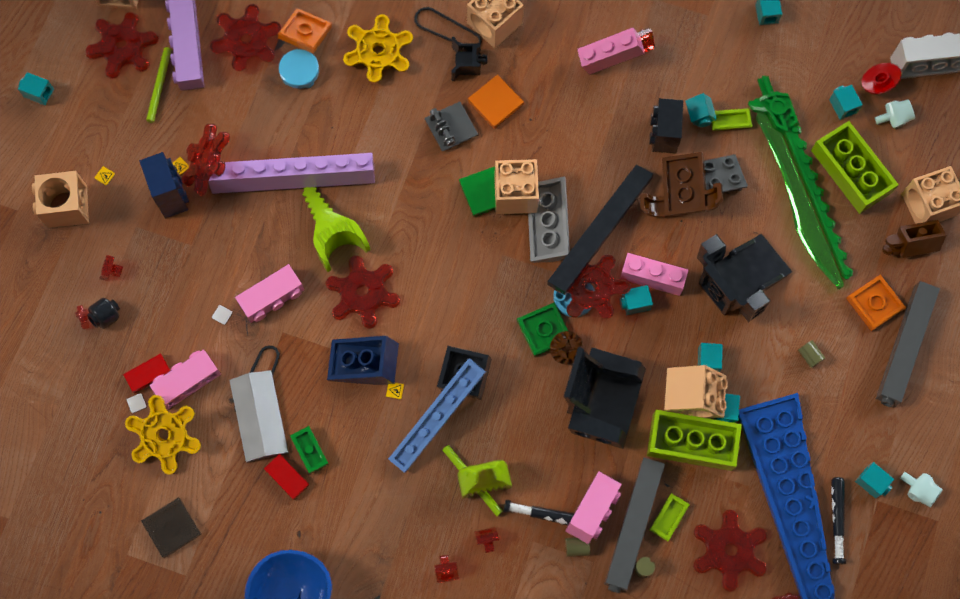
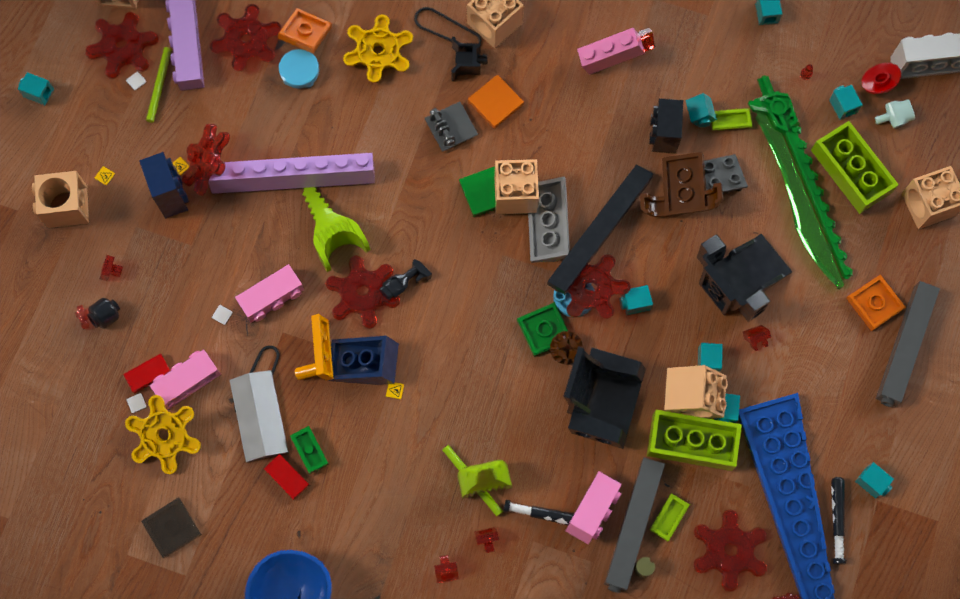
medium blue plate [388,359,486,473] -> none
black brick [437,346,492,400] -> none
olive piece [565,537,590,557] -> none
bright pink brick [620,253,688,296] -> none
olive piece [798,340,826,368] -> none
reddish brown hinge [882,220,947,258] -> none
light aqua piece [900,472,943,507] -> none
none -> white sticker [126,72,146,90]
none -> light orange piece [295,314,334,381]
none -> black piece [379,259,432,300]
none -> clear red tile [742,325,771,351]
none -> clear red piece [800,64,813,80]

